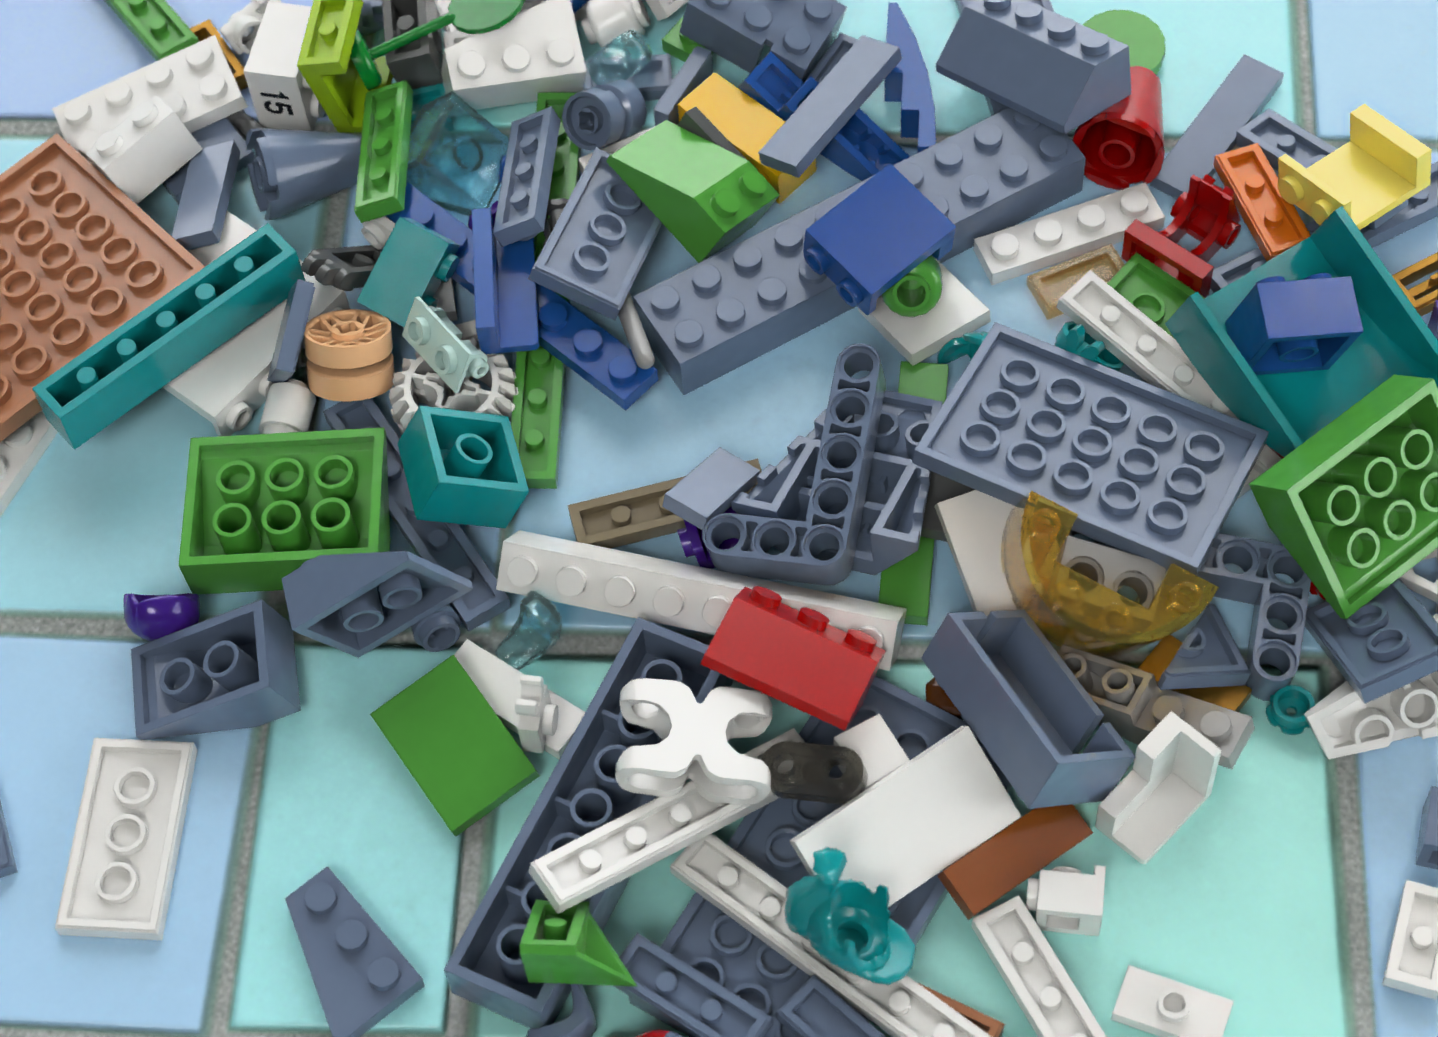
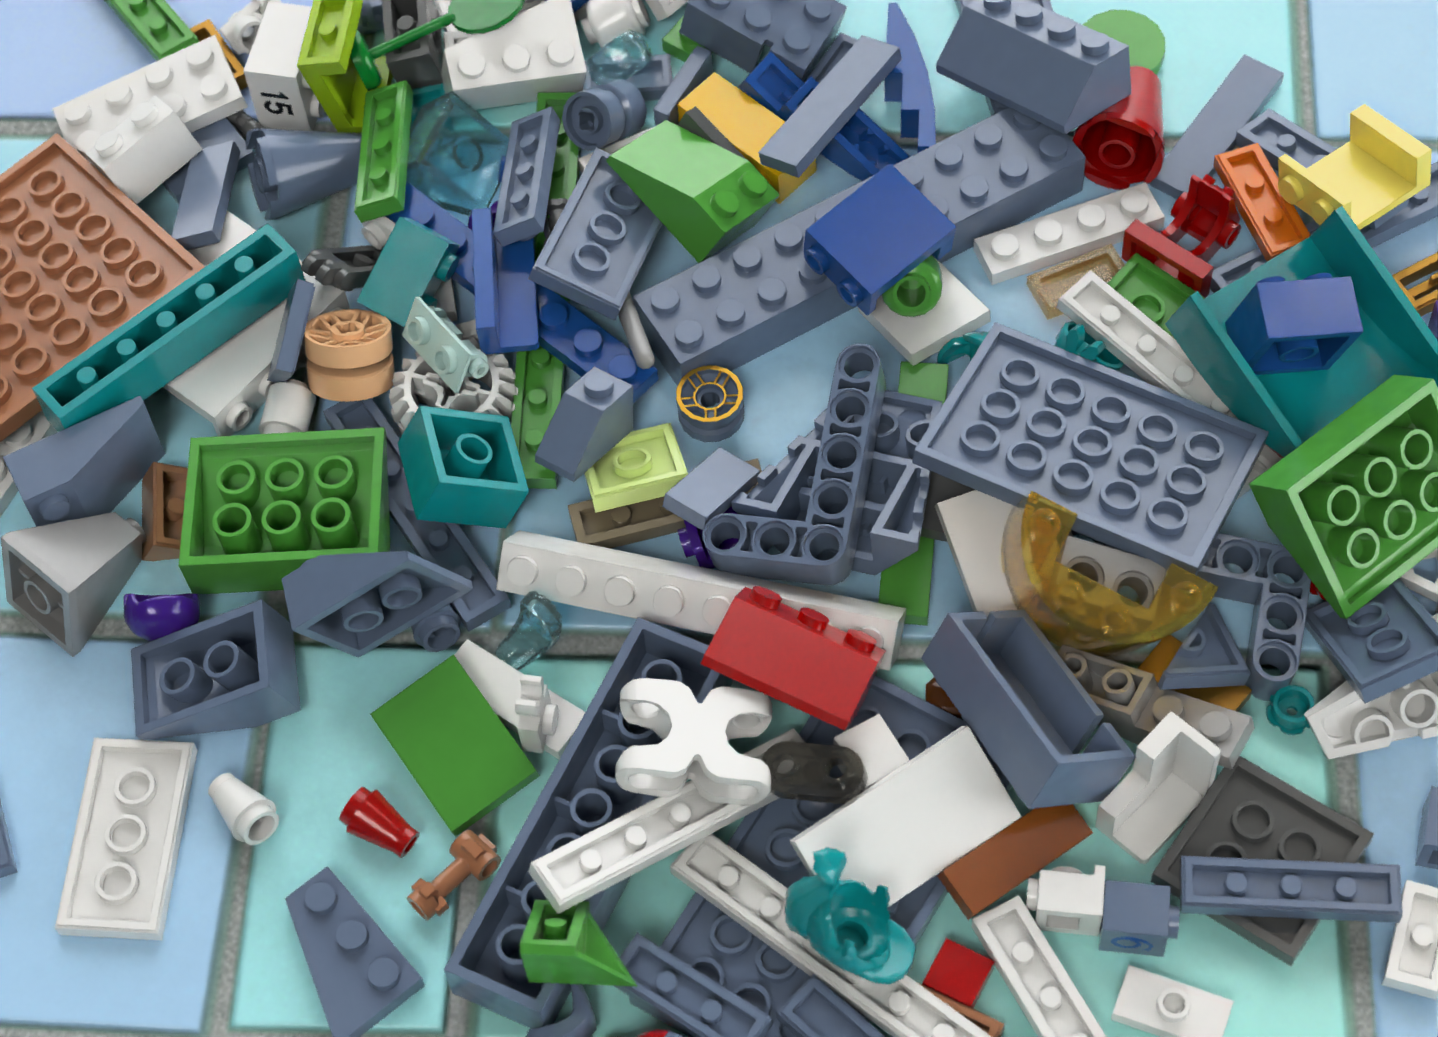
none -> light grey slope [1,512,146,657]
none -> sand blue slope [3,396,165,527]
none -> medium nougat slope [142,462,188,561]
none -> white cone [208,773,279,845]
none -> red cone [339,787,420,858]
none -> nougat bar [407,830,501,921]
none -> sand blue slope [535,367,633,482]
none -> yellowish green tile [584,423,688,513]
none -> sand blue wheel [676,365,744,442]
none -> red tile [922,938,995,1009]
none -> sand blue brick [1099,880,1180,957]
none -> dark grey plate [1151,756,1374,966]
none -> sand blue tile [1180,856,1403,923]

